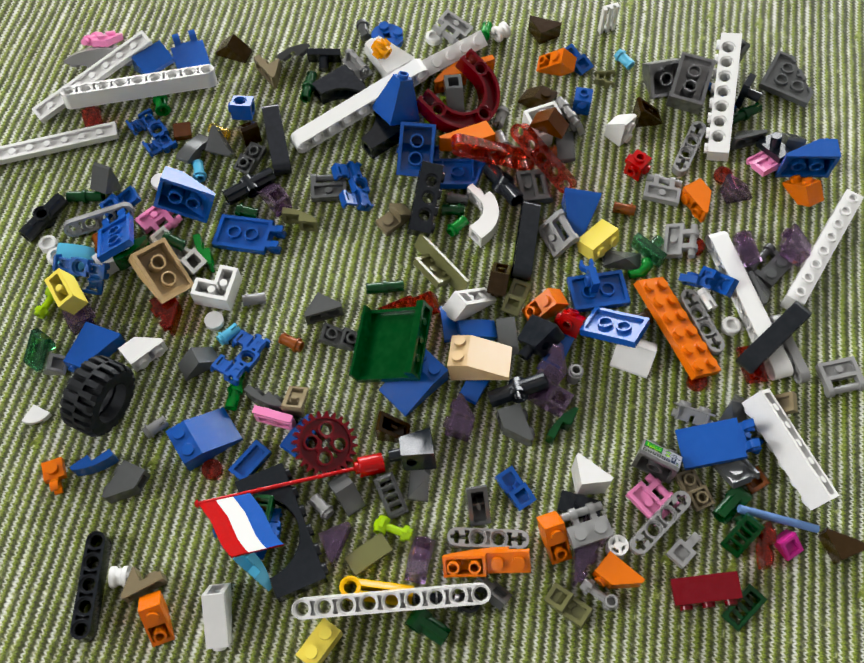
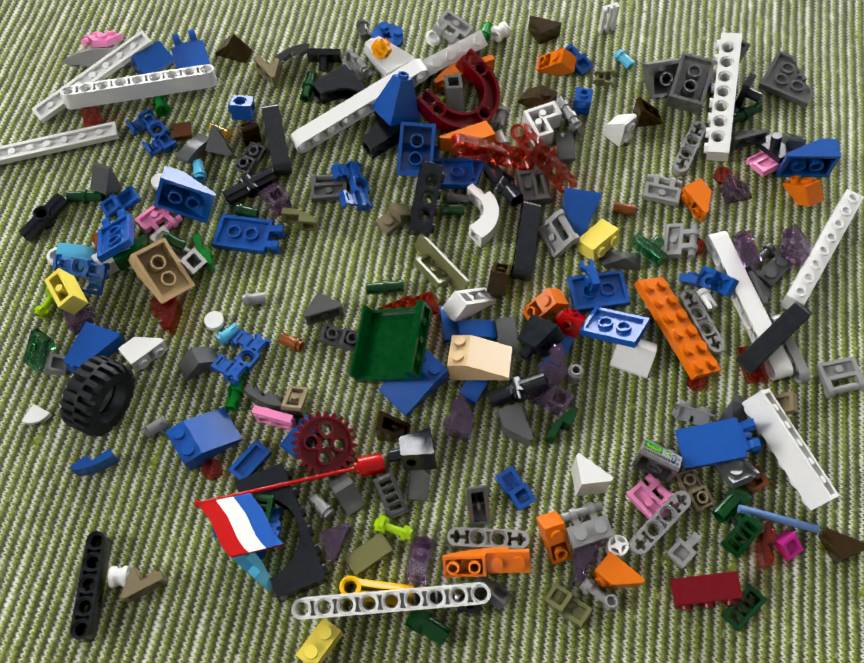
white tile [38,235,59,254] -> none
orange plate [41,457,67,495] -> none
light grey beam [63,202,134,237] -> none
dark grey slope [101,460,151,504] -> none
orange slope [138,590,175,647] -> none
white brick [190,265,242,311] -> none
white slope [201,583,232,651] -> none
green pin [446,215,469,237] -> none
olive slope [500,278,532,317] -> none
reddish brown slope [530,107,569,139] -> none
black tile [557,490,603,520] -> none
red brick [623,149,652,182] -> none
green arm [628,257,653,279] -> none
white tile [721,316,742,336] -> none

